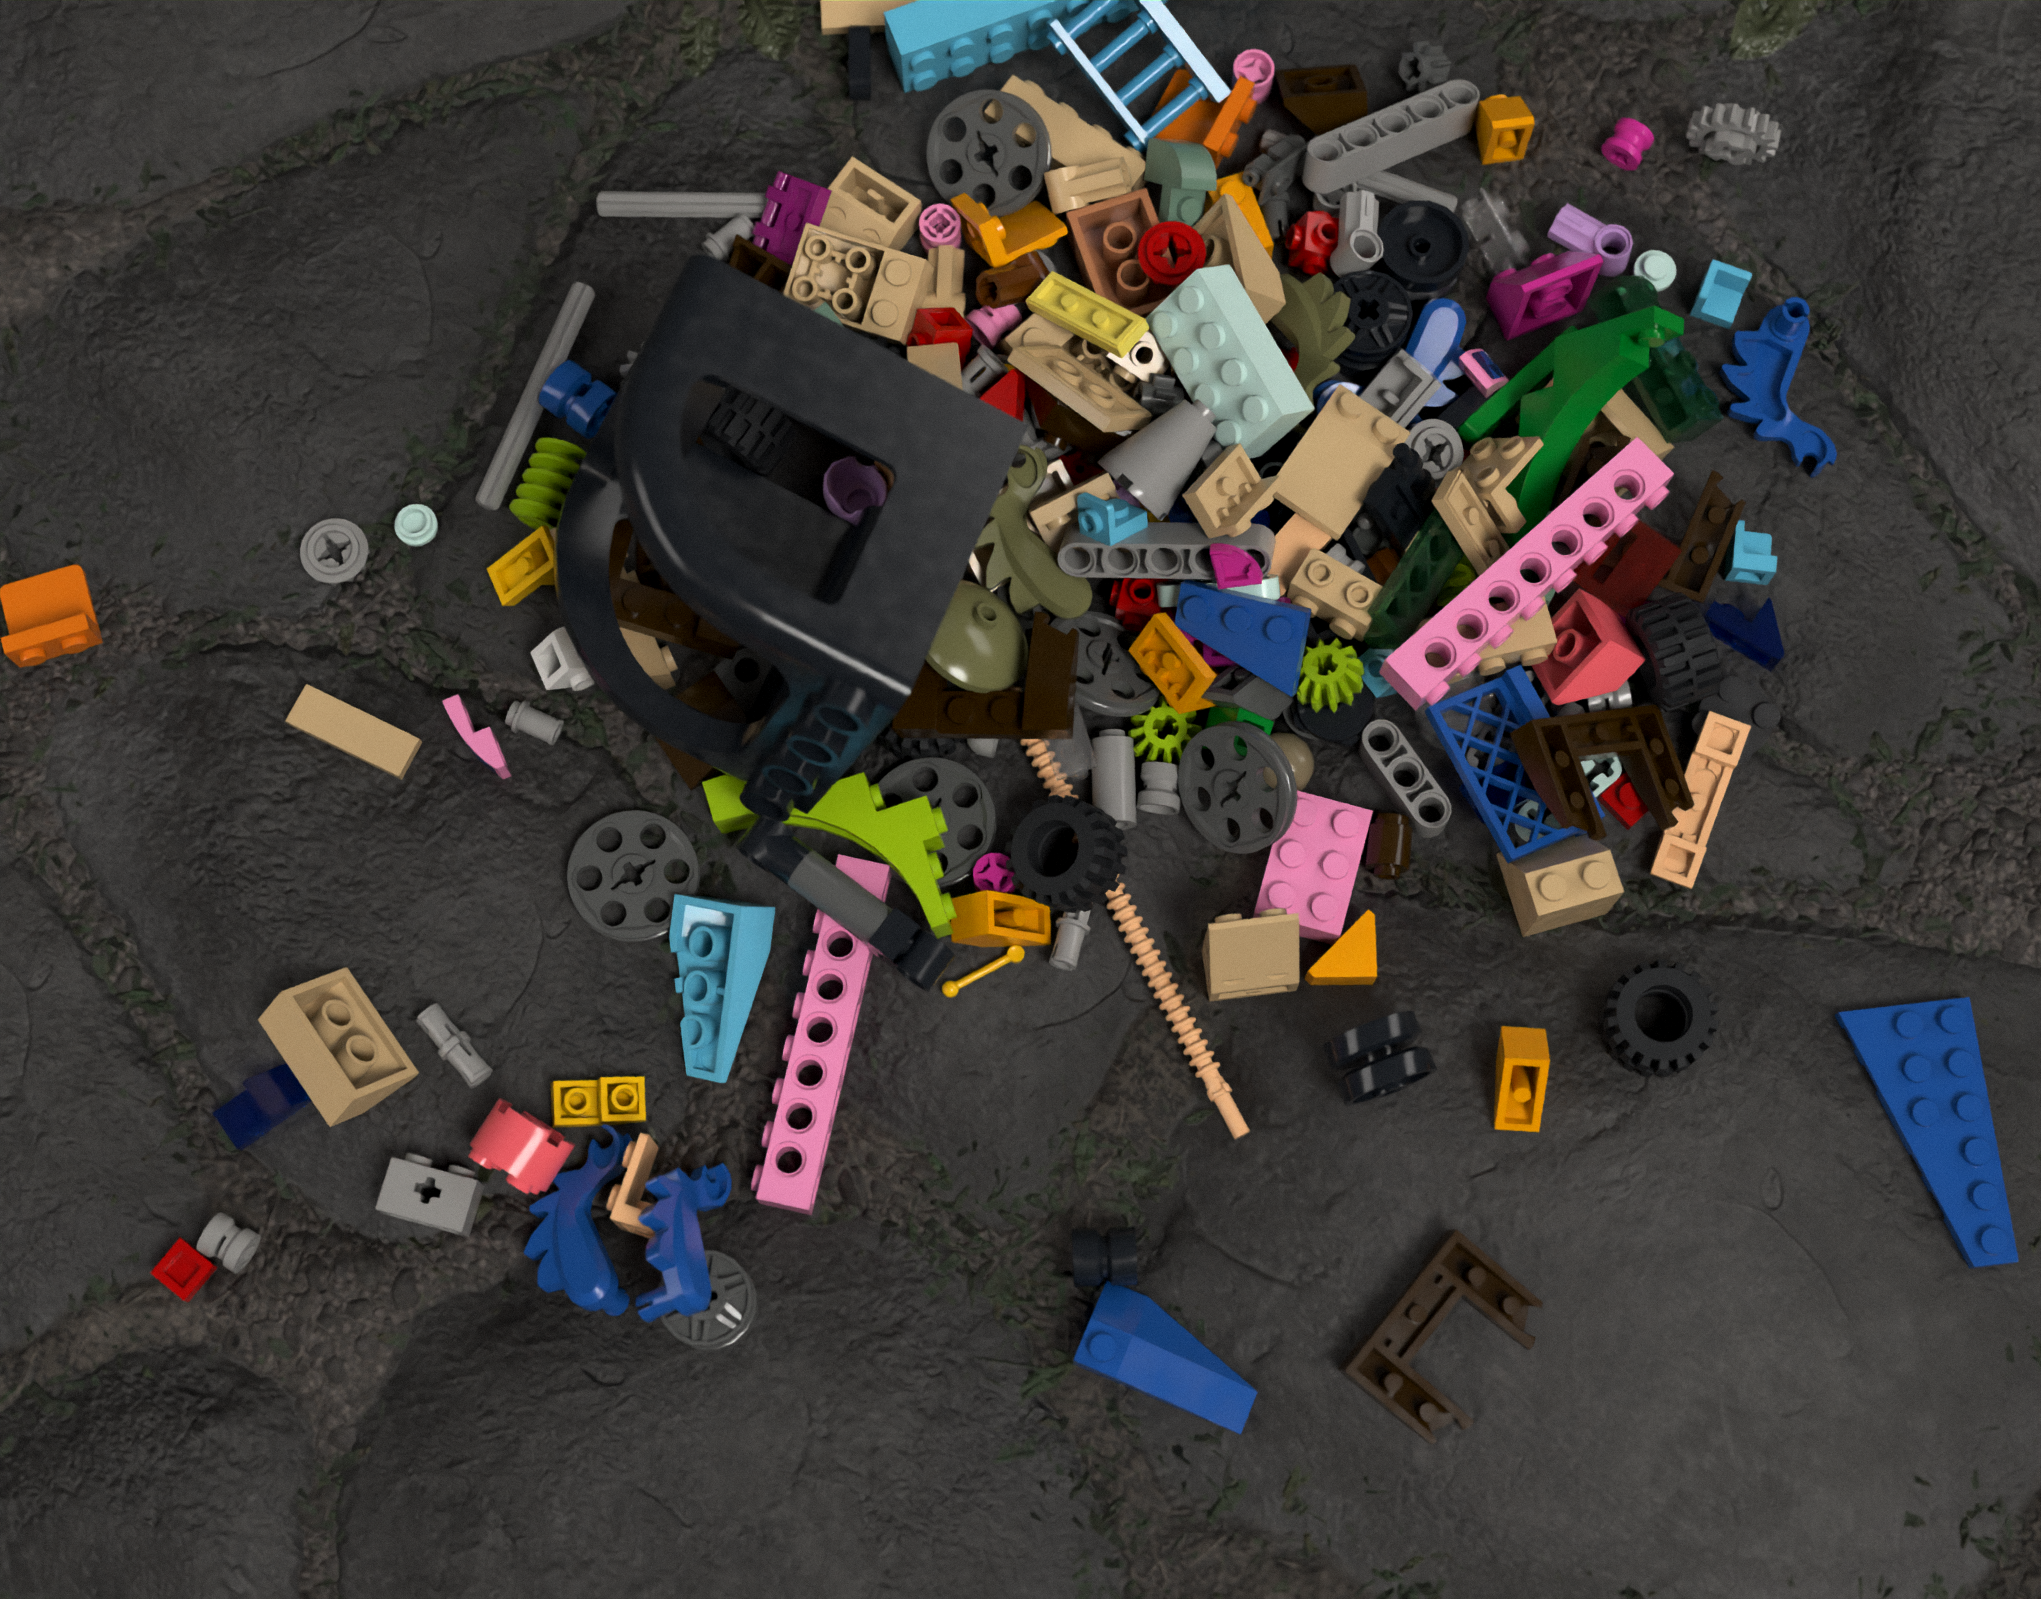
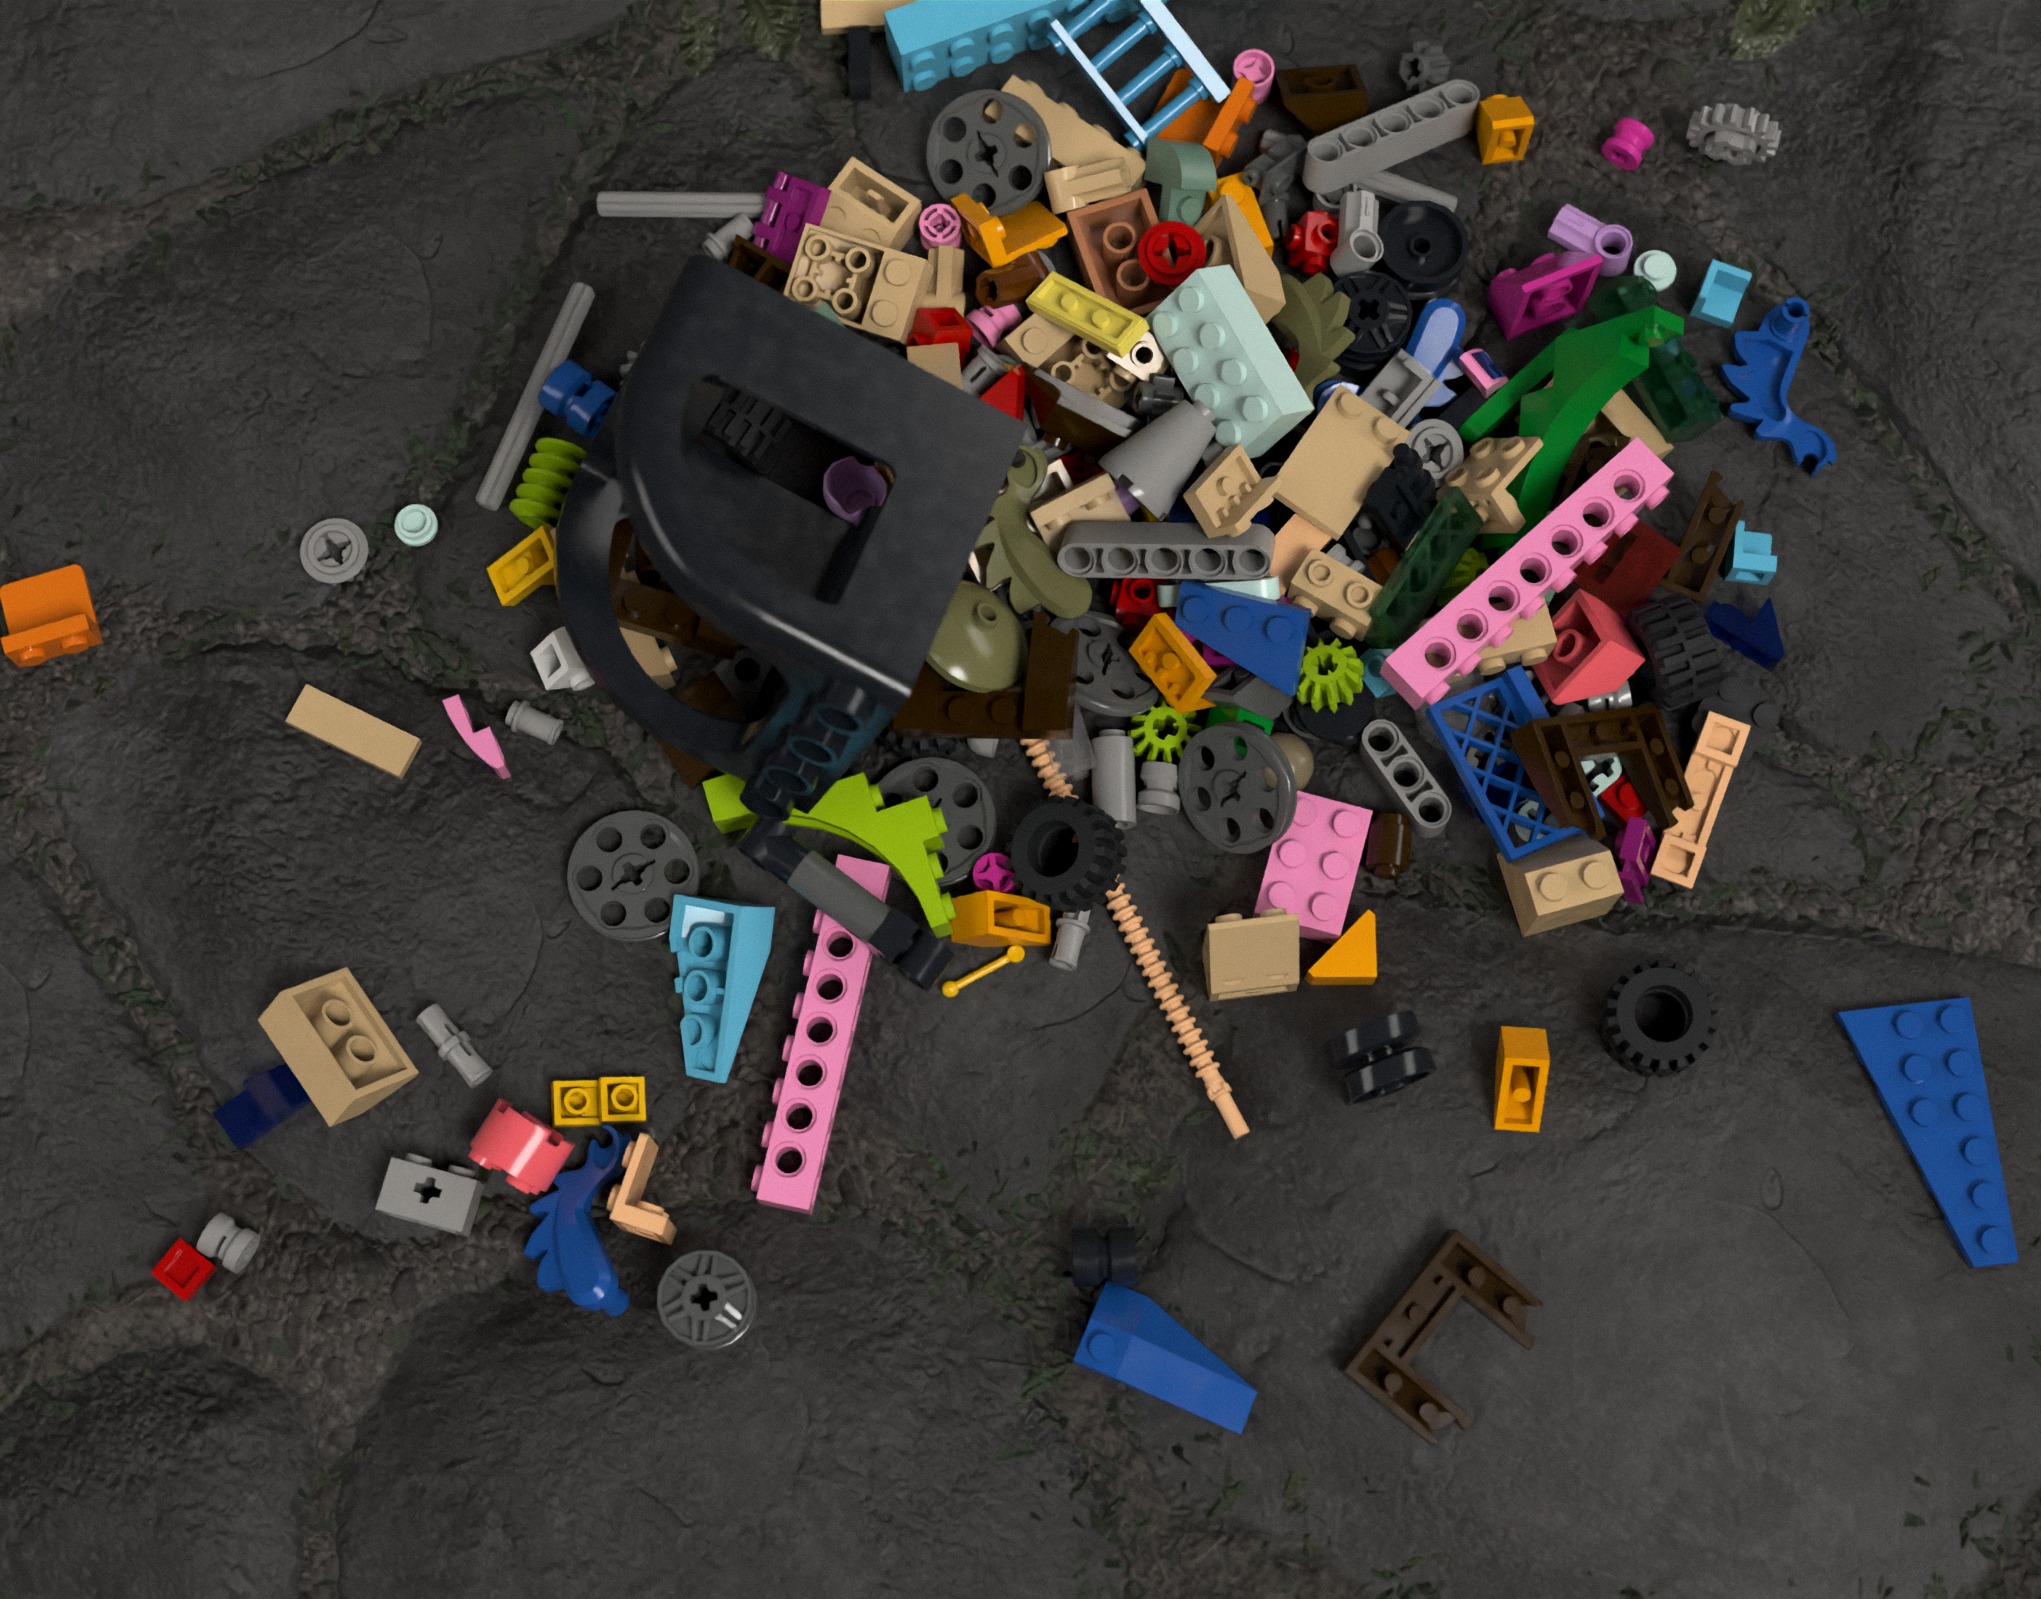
blue animal [636,1163,732,1323] -> none
tan tile [1007,345,1153,432] -> none
medium azure bracket [1077,492,1148,546] -> none
dark pink tile [1209,543,1263,589] -> none
tan tile [1431,469,1510,576] -> none
clear hinge [1462,187,1531,273] -> none
none -> magenta plate [1615,816,1658,905]

